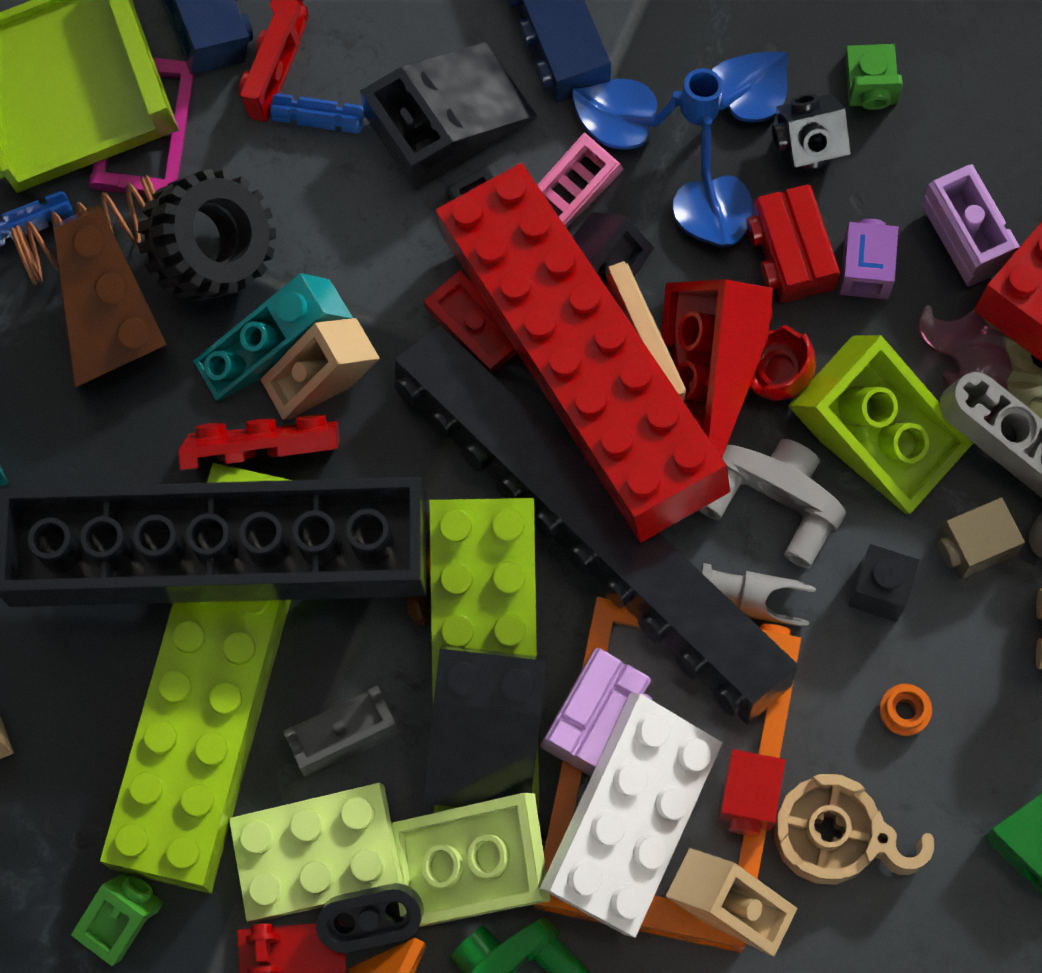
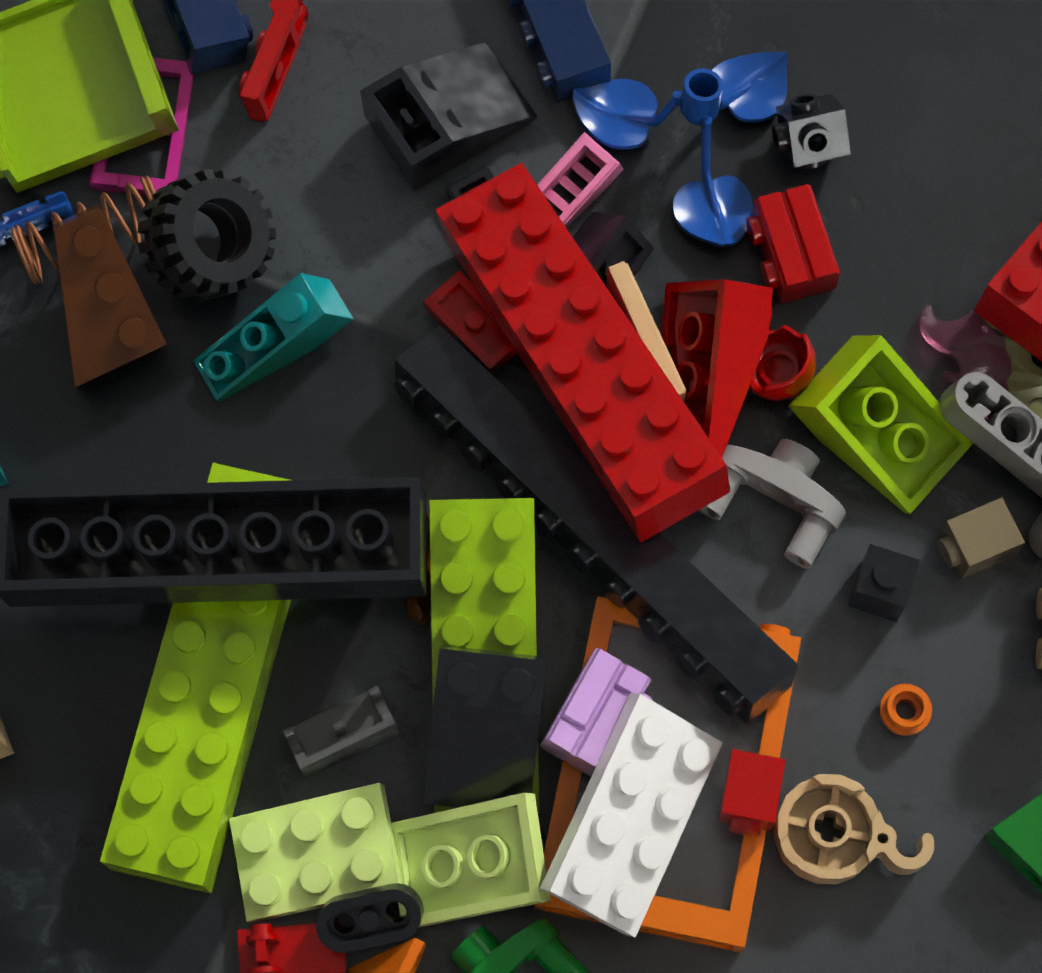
bright green bracket [71,873,163,966] -> none
red wing [178,414,340,470] -> none
tan slope [260,318,380,420] -> none
blue axle [270,93,365,134] -> none
tan slope [666,848,798,957] -> none
light grey piece [701,563,816,626] -> none
medium lavender brick [839,219,899,300] -> none
bright green bracket [845,44,903,110] -> none
lavender brick [921,164,1020,287] -> none

